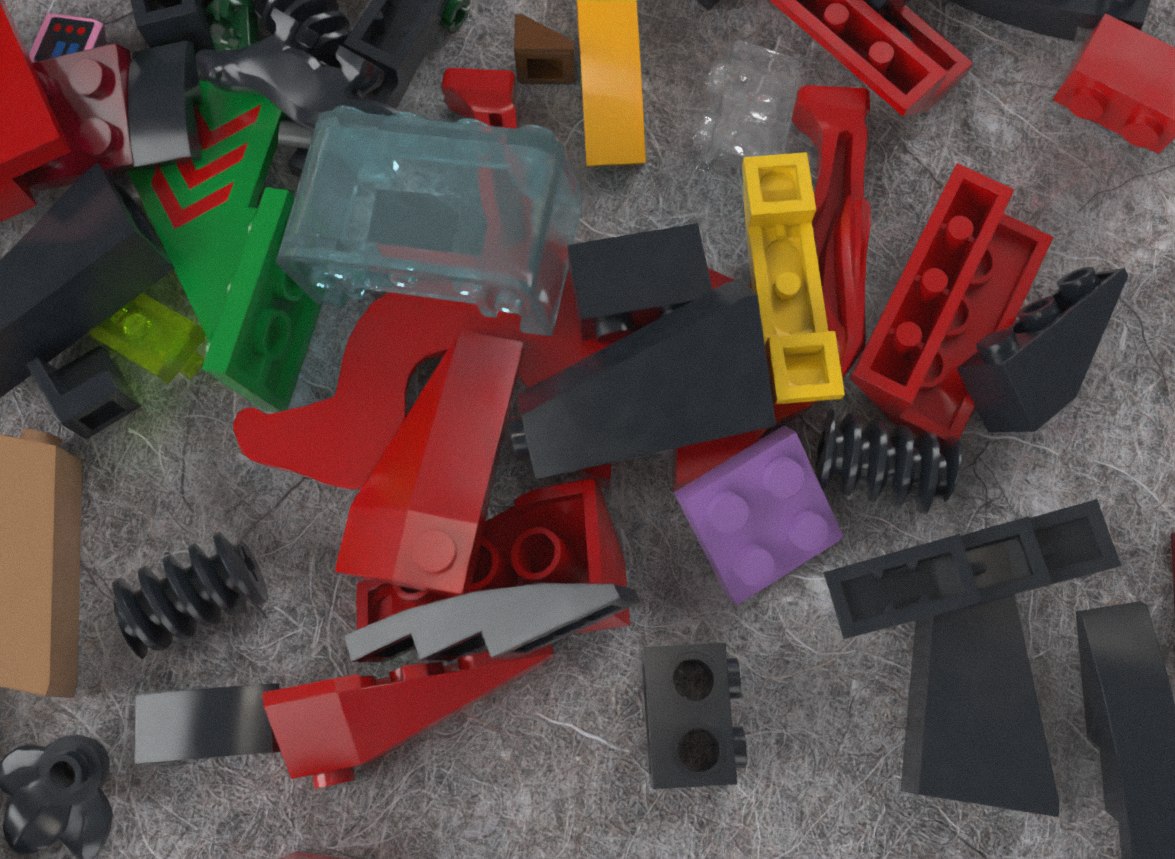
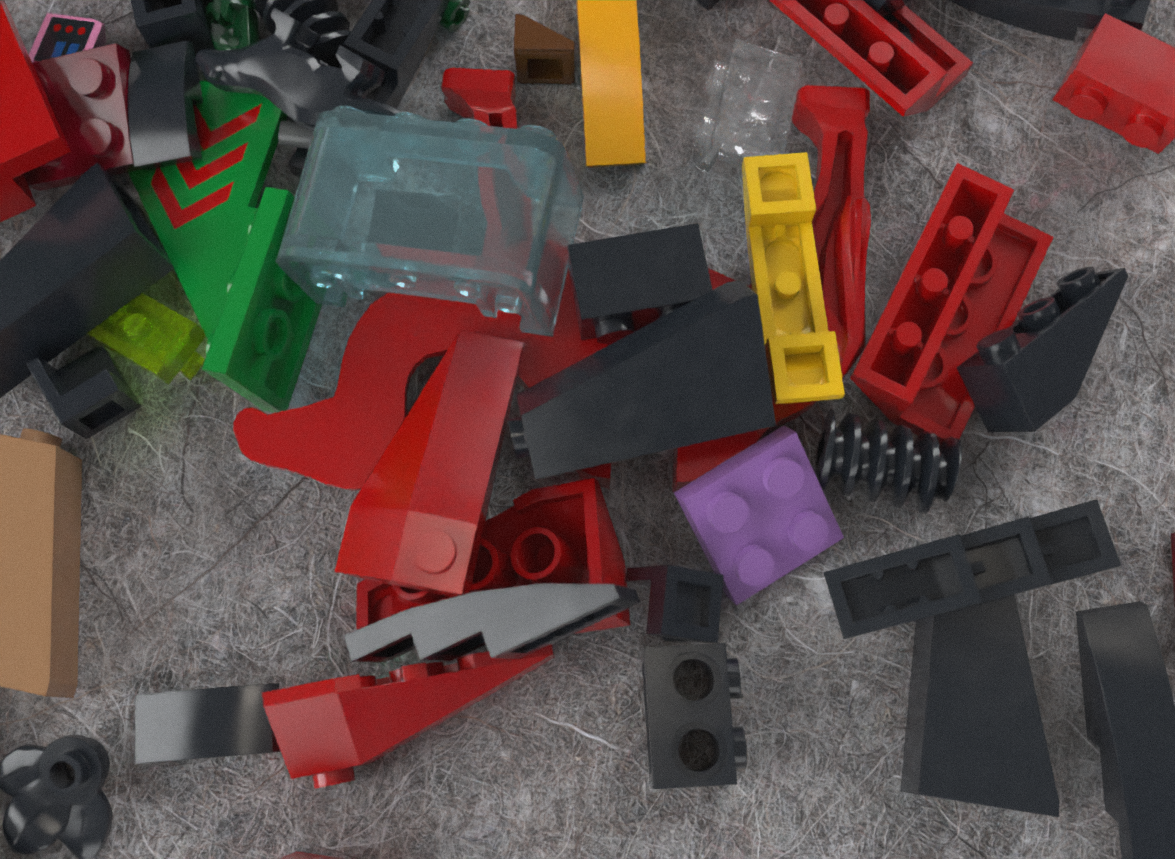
black piece [112,532,268,659] -> none
none -> black panel [625,564,724,643]

